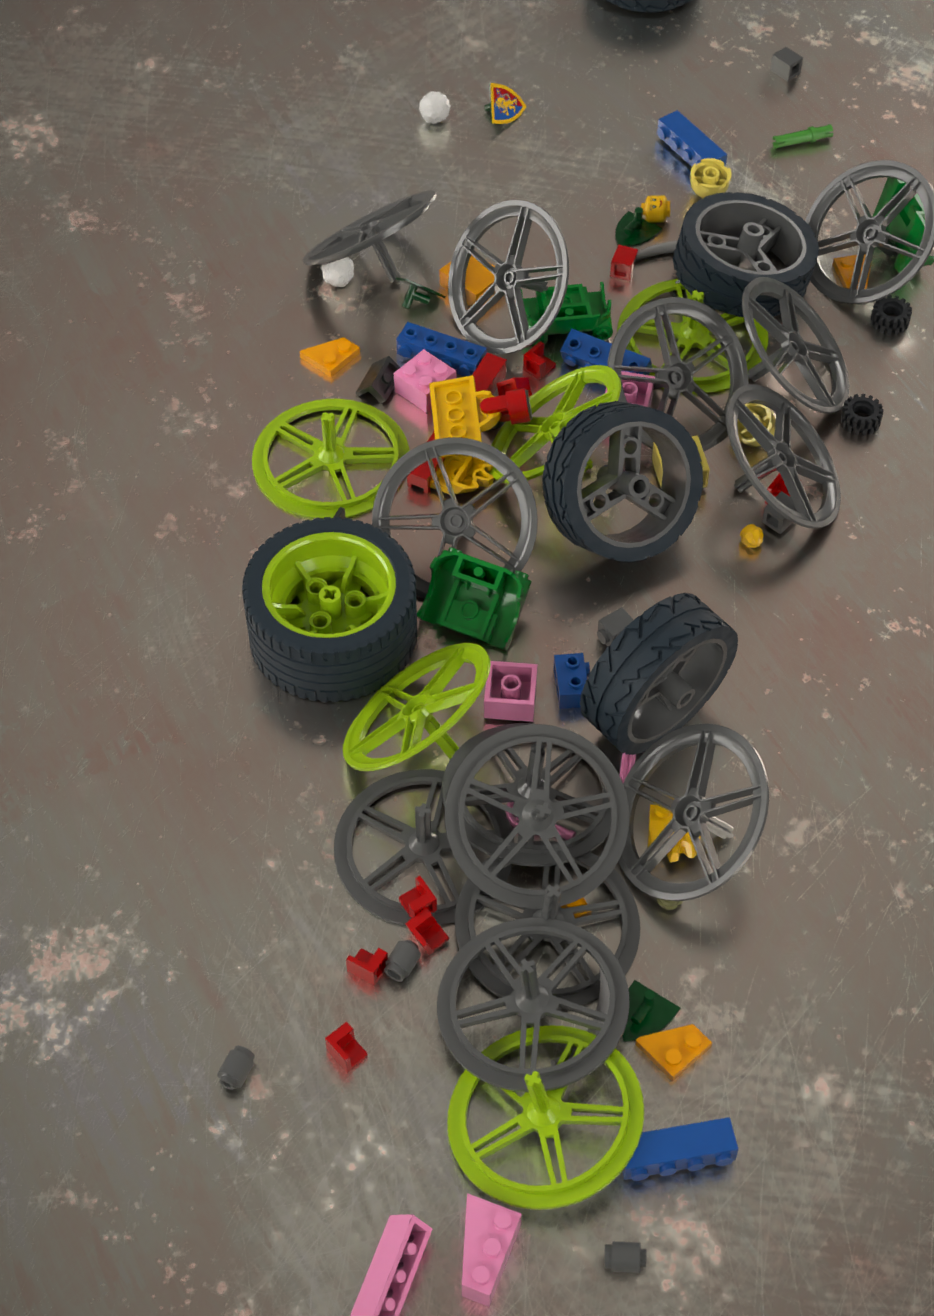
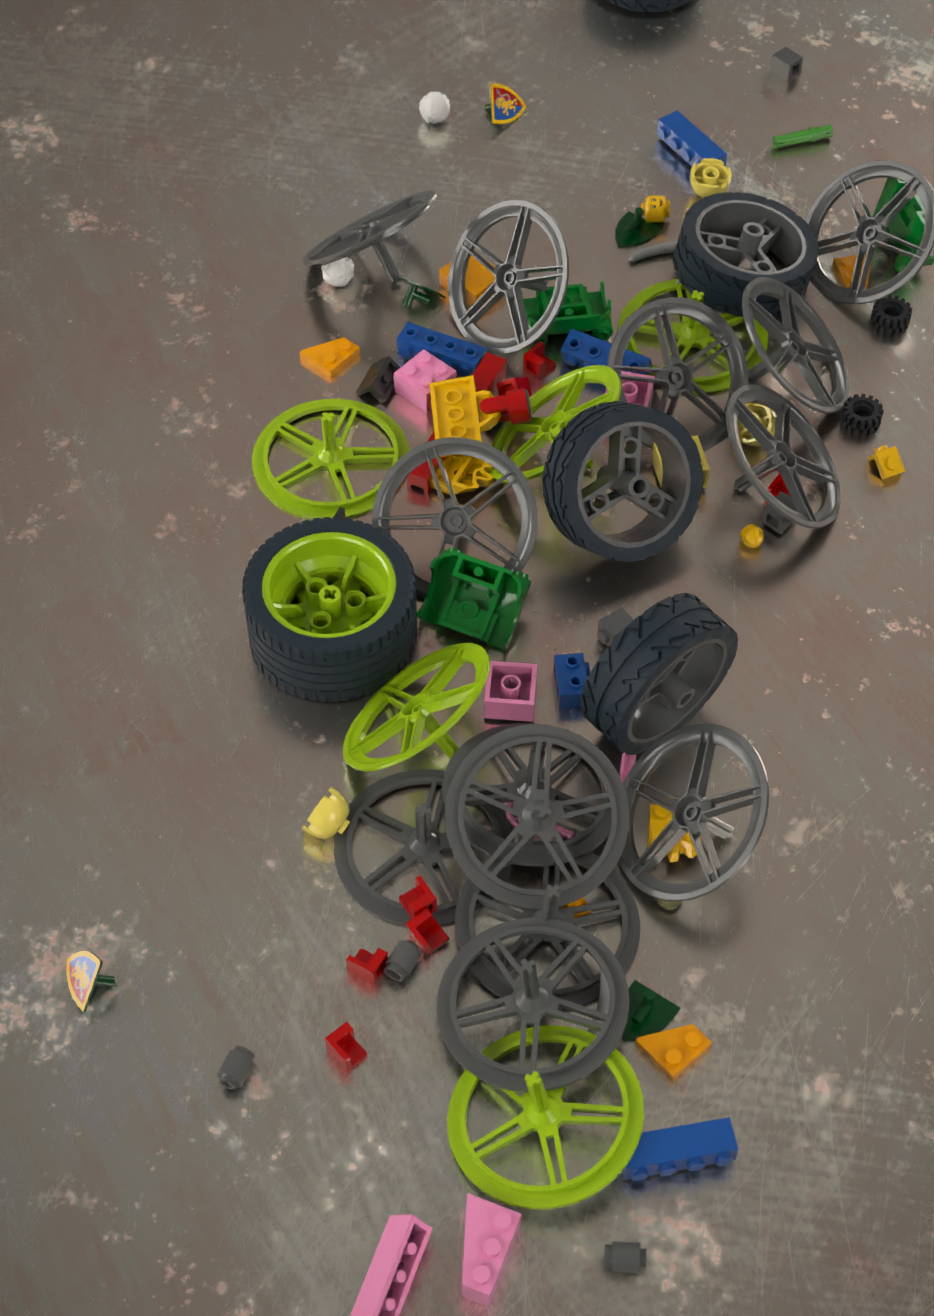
red panel [610,245,638,281] -> none
none -> shield [66,951,115,1012]
none -> light yellow cylinder [302,787,350,839]
none -> yellow bracket [868,445,905,480]

